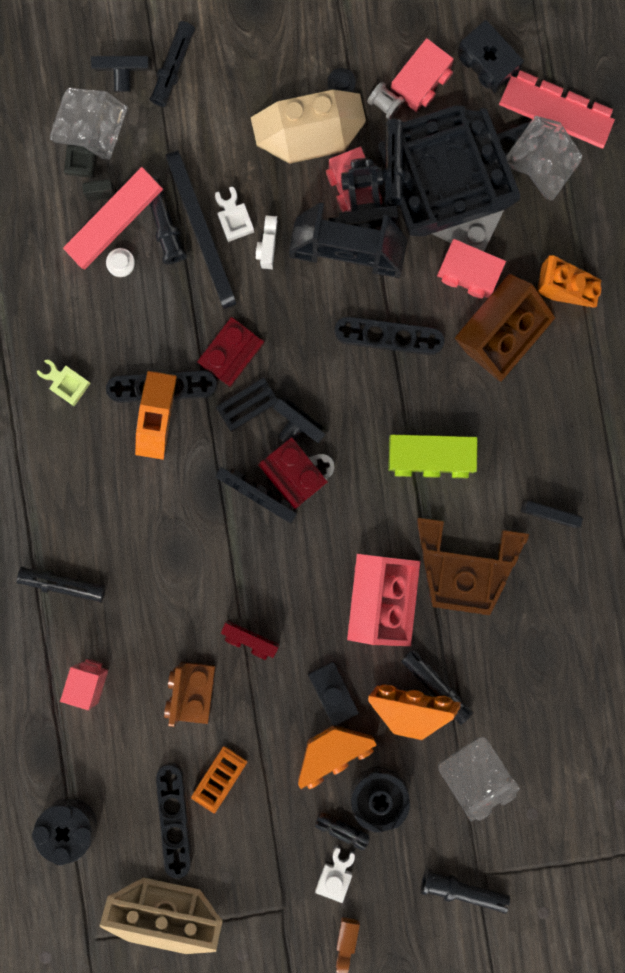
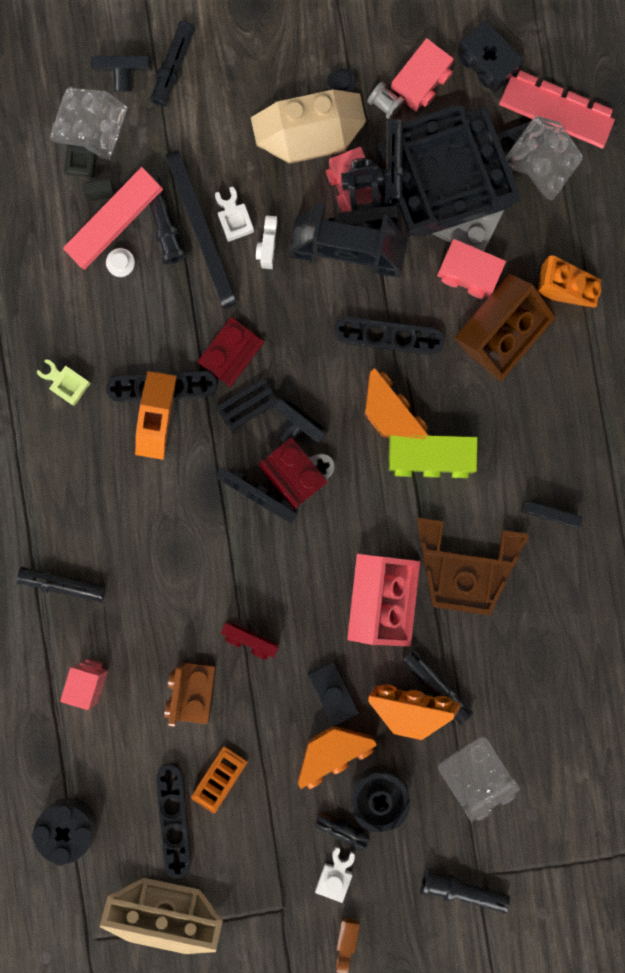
none -> orange slope [364,368,429,439]

